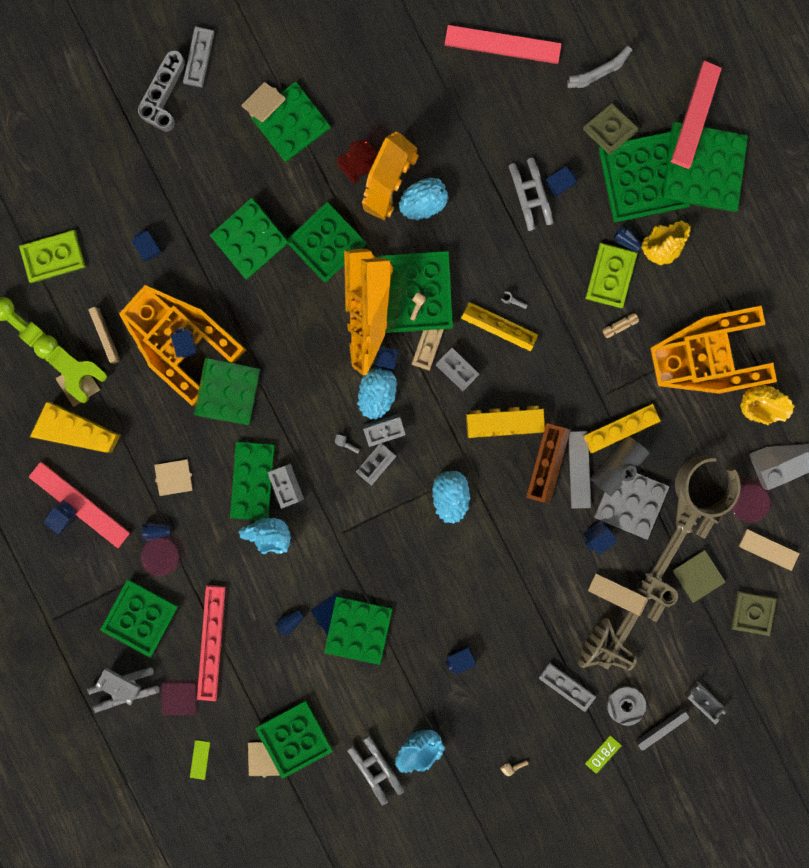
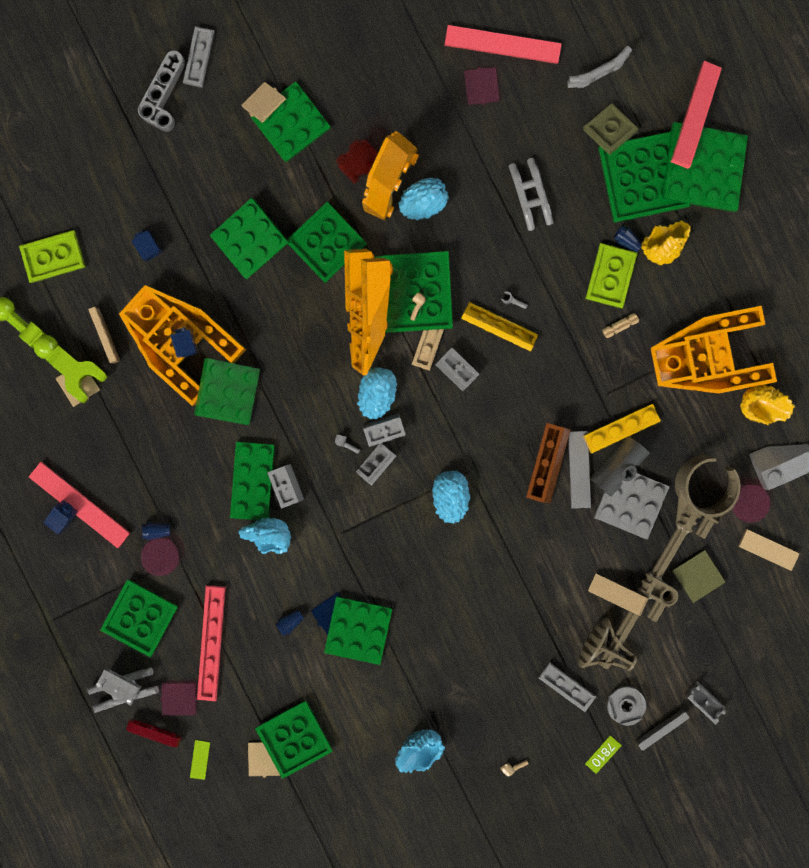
yellow wedge [30,402,120,453] -> none
tan piece [154,460,193,496] -> none
light grey piece [346,734,404,806] -> none
dark blue brick [375,347,398,370] -> none
dark blue brick [445,645,476,675] -> none
yellow wedge [466,406,545,438] -> none
dark blue brick [545,166,577,197] -> none
dark blue brick [583,521,617,555] -> none
olive tile [731,591,777,636] -> none
none -> dark red beam [126,719,181,747]
none -> clear pink piece [464,67,499,105]

